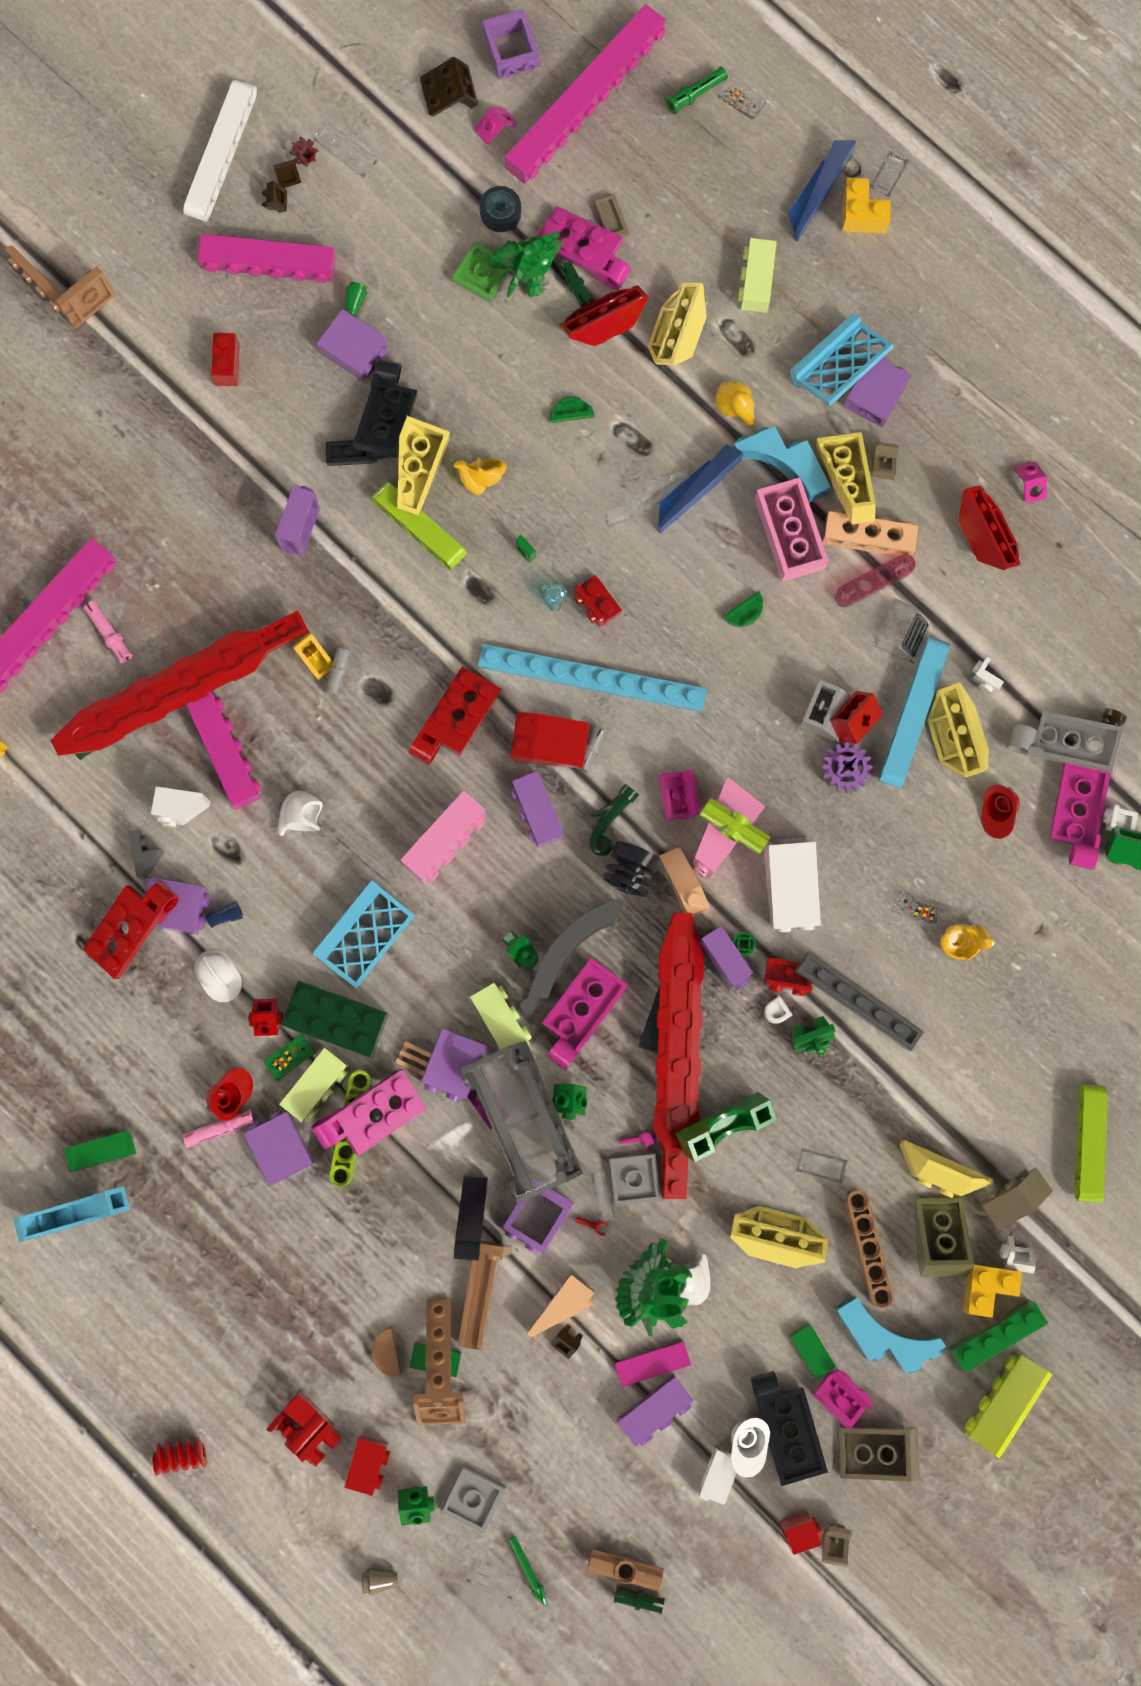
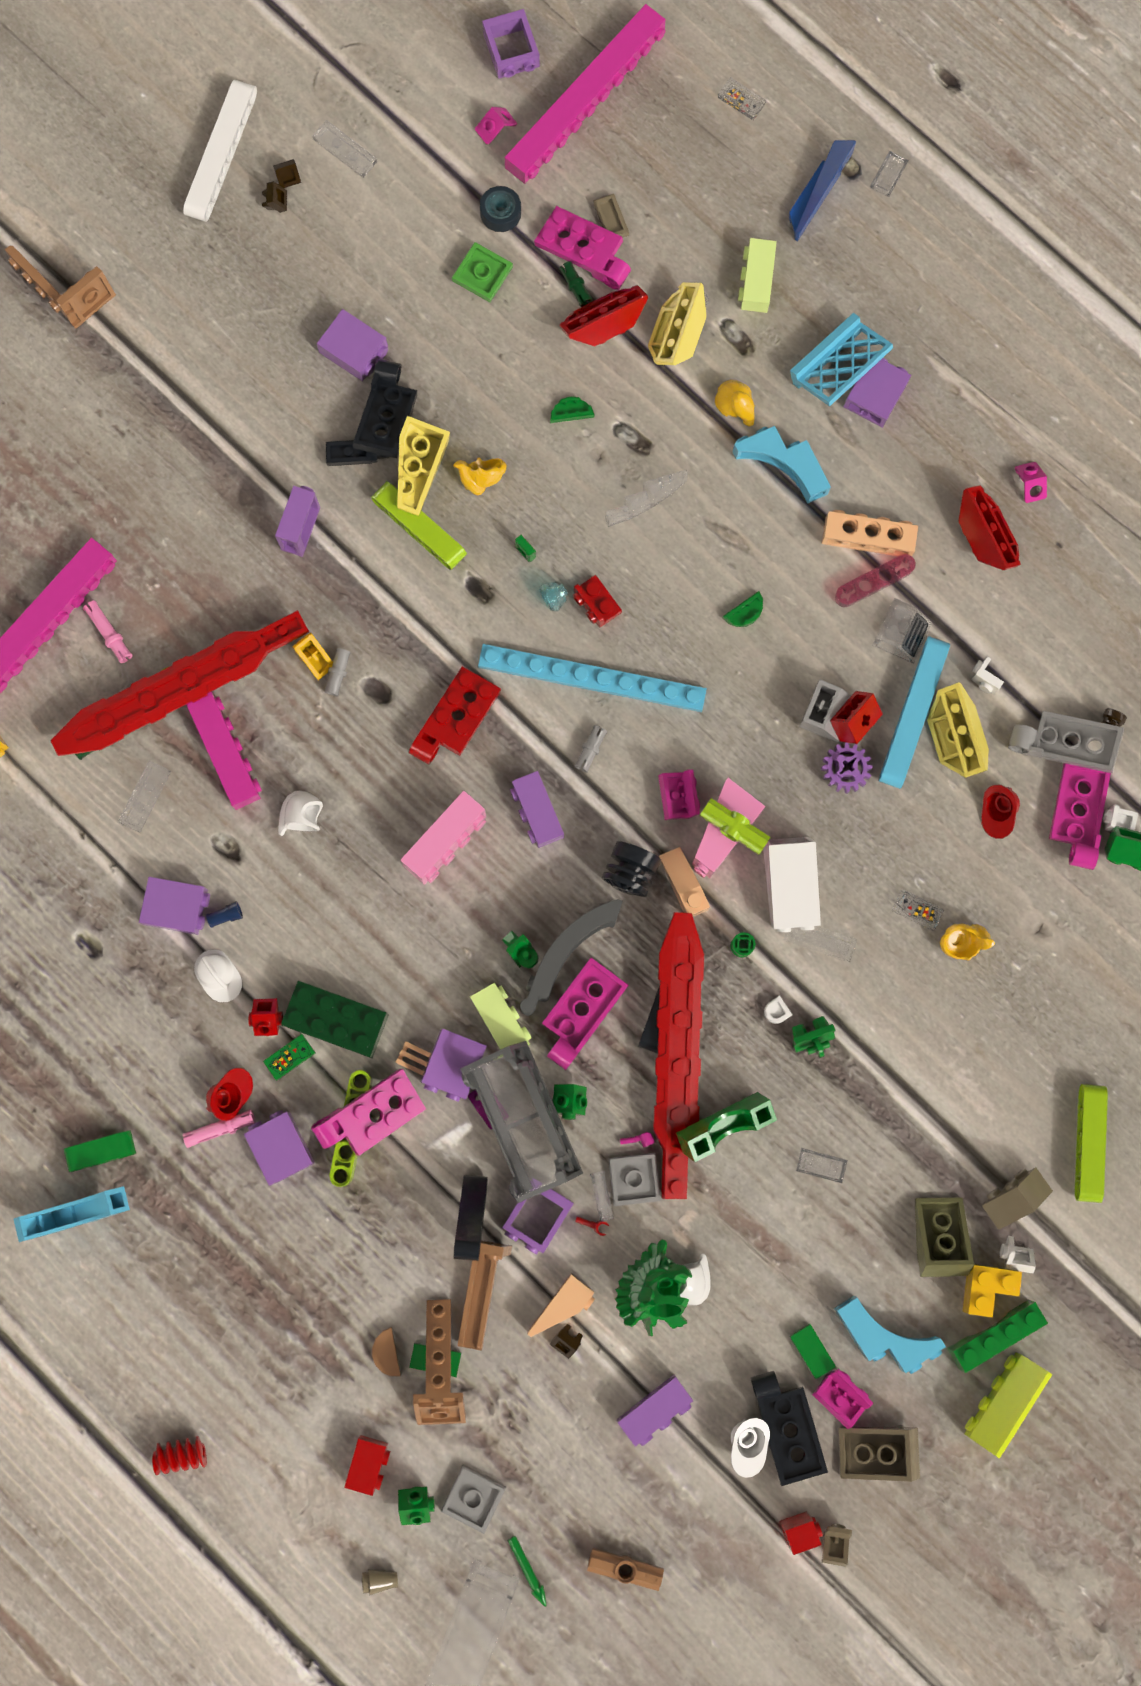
red hinge [83,881,179,979] -> none
dark grey slope [128,830,164,880] -> none
white slope [151,787,211,828] -> none
dark pink brick [198,234,336,283] -> none
red brick [211,333,240,386] -> none
red hips [266,1390,341,1467] -> none
yellowish green brick [279,1048,349,1123] -> none
dark red gear [289,136,318,167] -> none
medium azure fence [312,880,415,989] -> none
green cone [344,282,368,317] -> none
dark brown bracket [420,56,479,117] -> none
green piece [489,231,563,298] -> none
red slope [510,712,590,769] -> none
dark green plant [589,784,639,856] -> none
dark green pin [613,1586,665,1615] -> none
dark pink tile [615,1341,691,1387] -> none
blue wedge [658,444,743,534] -> none
green pin [665,66,728,115] -> none
white panel [697,1447,737,1505] -> none
medium lavender brick [700,926,753,990] -> none
light yellow wedge [730,1206,828,1268] -> none
bright pink brick [754,478,828,582] -> none
red bracket [763,957,813,996] -> none
dark grey tile [794,952,924,1051] -> none
light yellow wedge [816,432,876,524] -> none
yellow brick [842,178,891,234] -> none
medium nougat beam [844,1190,893,1308] -> none
dark tan bracket [872,442,899,480] -> none
light yellow wedge [899,1140,994,1198] -> none

